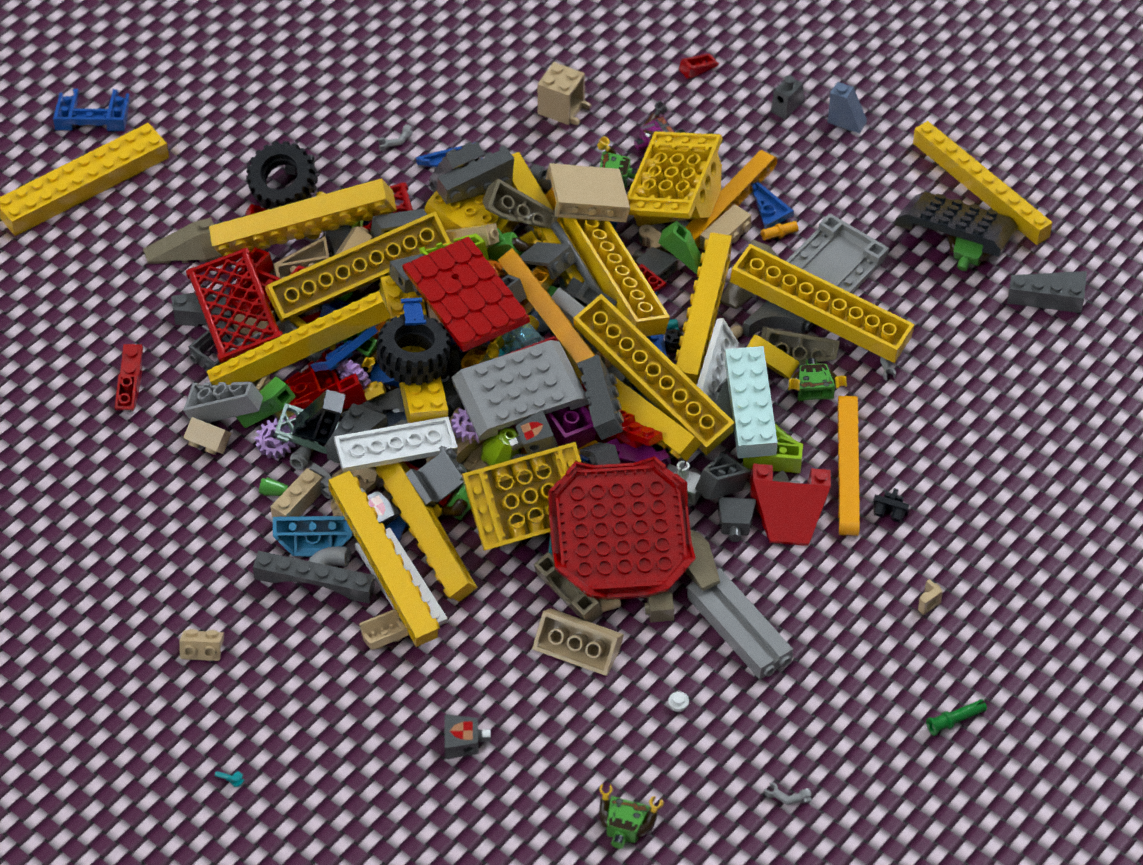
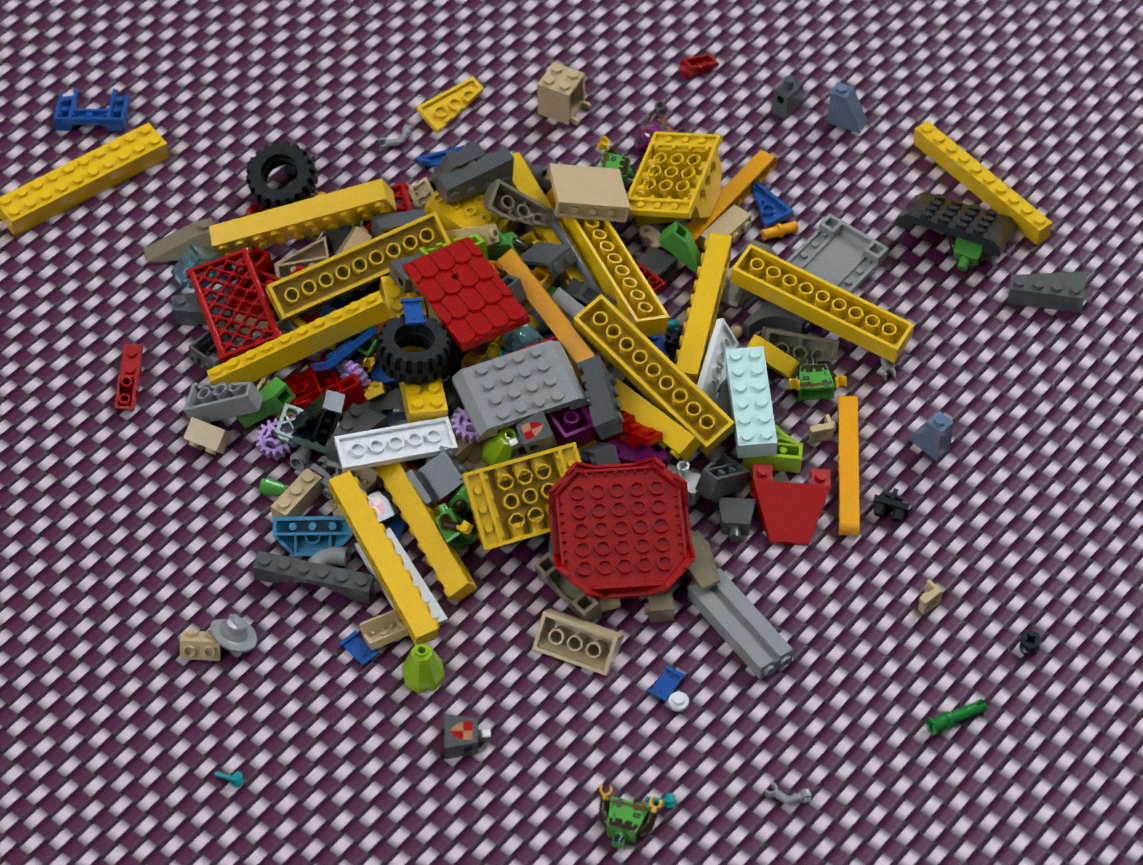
none -> clear light blue brick [171,244,223,289]
none -> light grey hat [210,614,257,653]
none -> light grey arm [317,456,345,476]
none -> blue piece [339,630,379,667]
none -> lime cone [402,643,445,693]
none -> tan bracket [406,177,435,210]
none -> yellow wing [417,76,483,134]
none -> torso [435,503,480,550]
none -> teal hand [645,793,676,809]
none -> blue piece [647,665,686,702]
none -> tan bracket [809,414,836,444]
none -> sand blue slope [908,411,954,461]
none -> black wheel [1019,631,1041,657]

